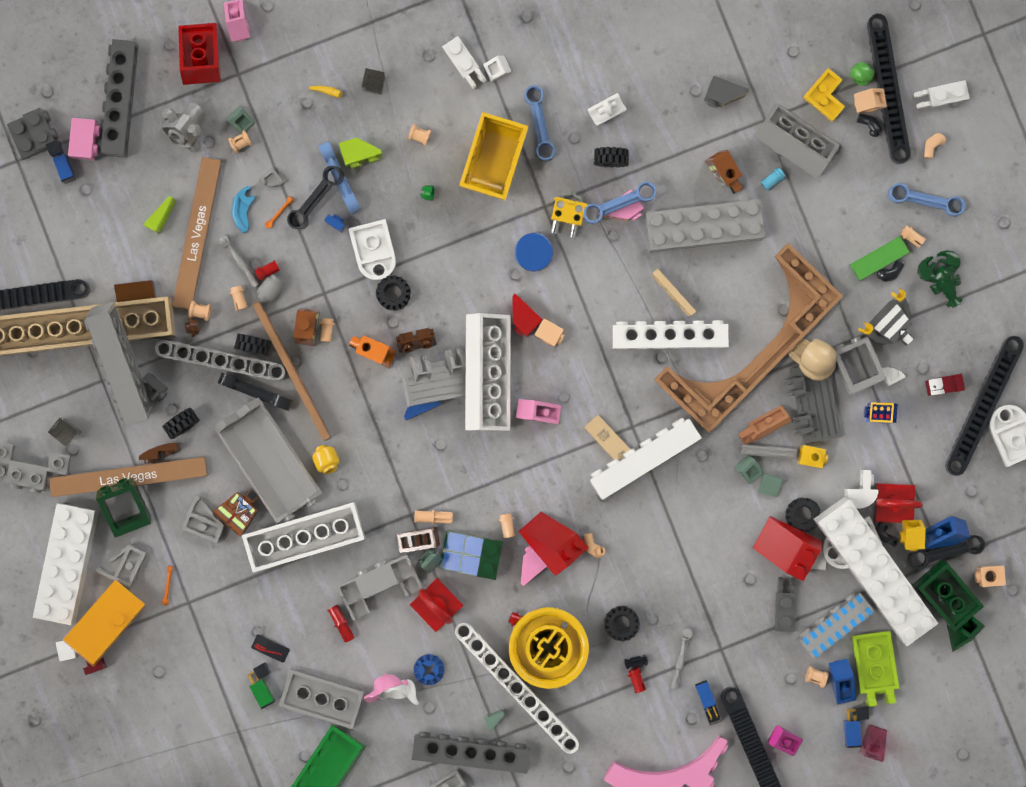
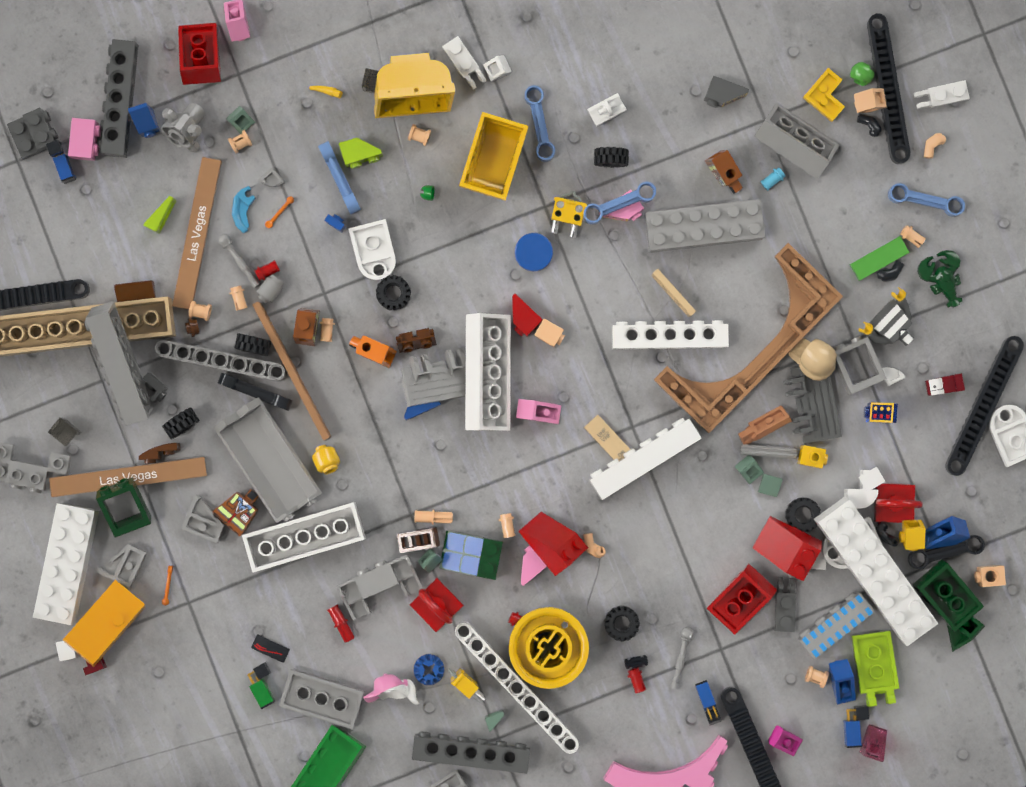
black piece [287,166,344,229] -> none
none -> blue slope [128,103,160,138]
none -> yellow container [374,53,455,119]
none -> yellow piece [448,668,485,703]
none -> red slope [706,563,777,635]
none -> white sticker [859,467,885,491]

